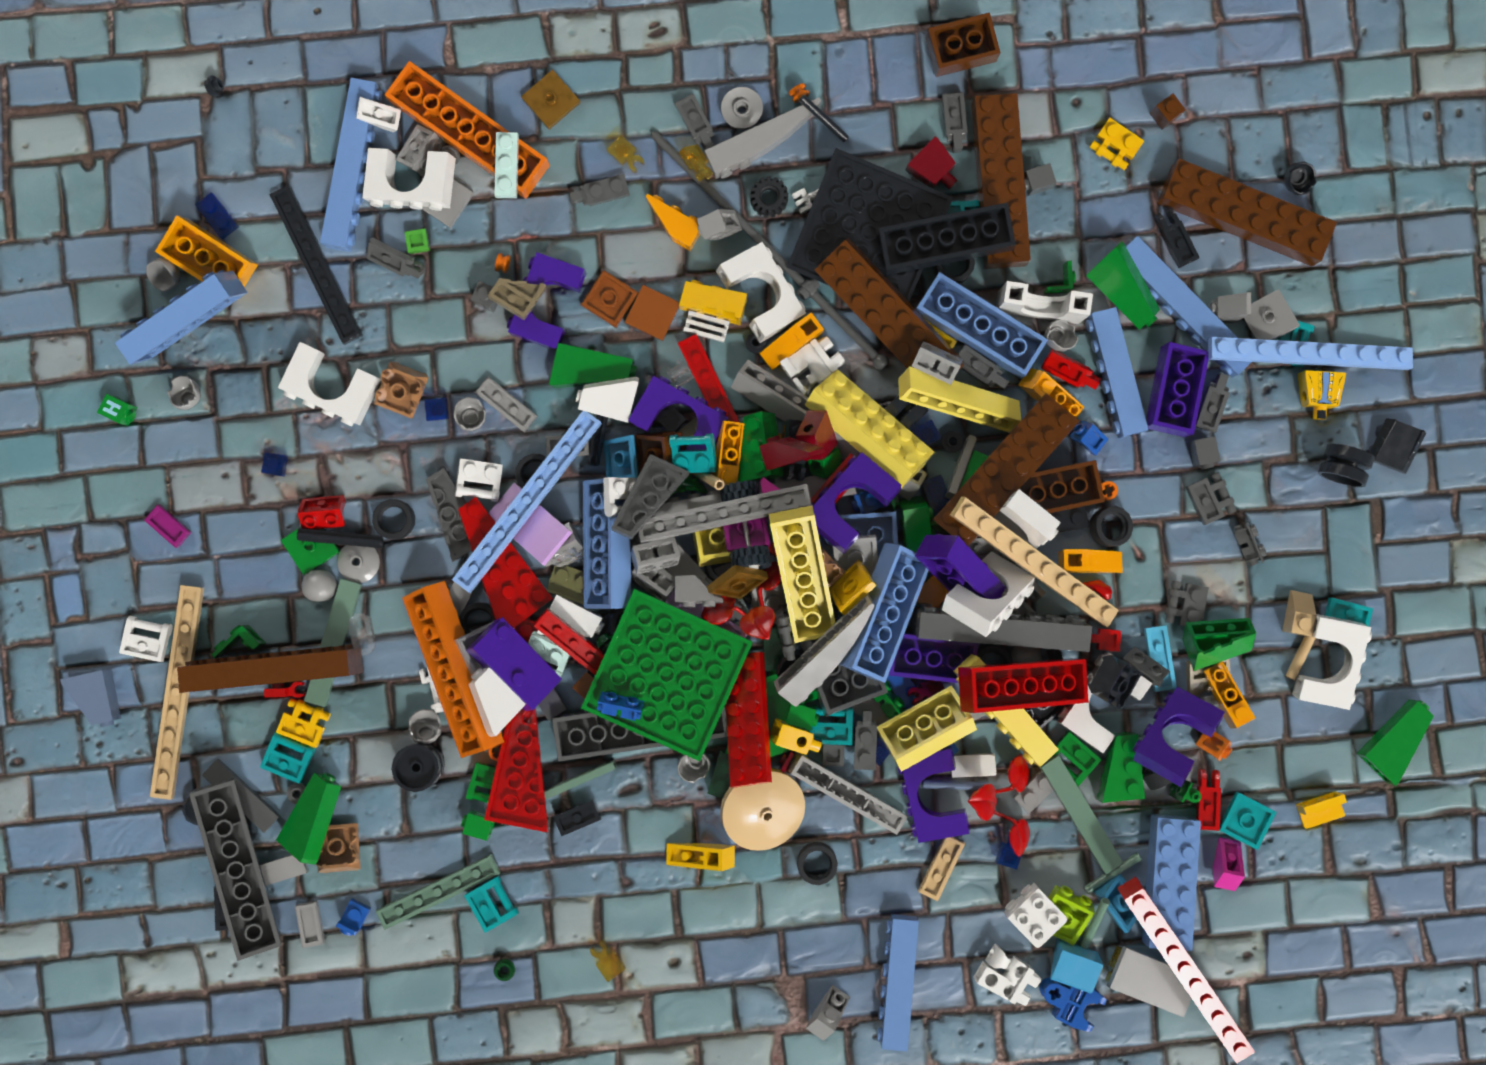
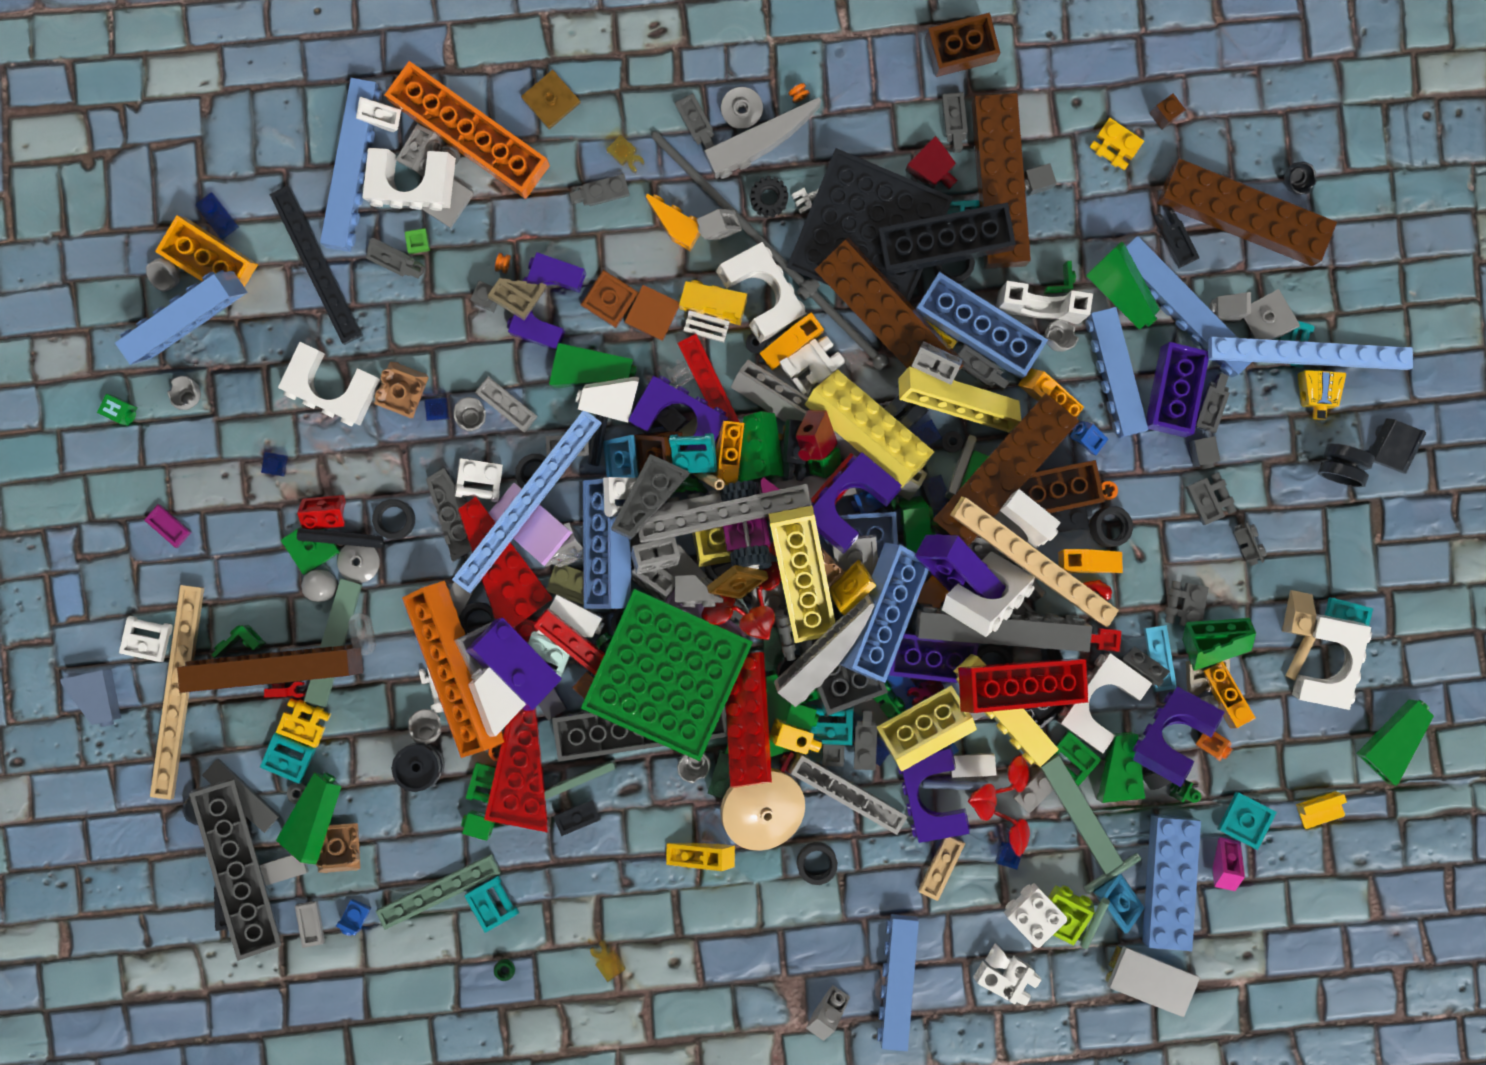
black plate [204,75,224,97] -> none
light aqua plate [494,132,519,198] -> none
blue hinge [597,692,644,721] -> none
clear yellow plate [679,144,713,182] -> none
dark red slope [759,435,825,471] -> none
black bar [798,95,849,142] -> none
blue piece [1039,977,1107,1032] -> none
red hinge [1041,348,1101,390] -> none
dark azure slope [1050,938,1104,993] -> none
black slope [1088,655,1142,710] -> none
brick [1118,876,1255,1063] -> none
red hinge [1196,769,1221,831] -> none

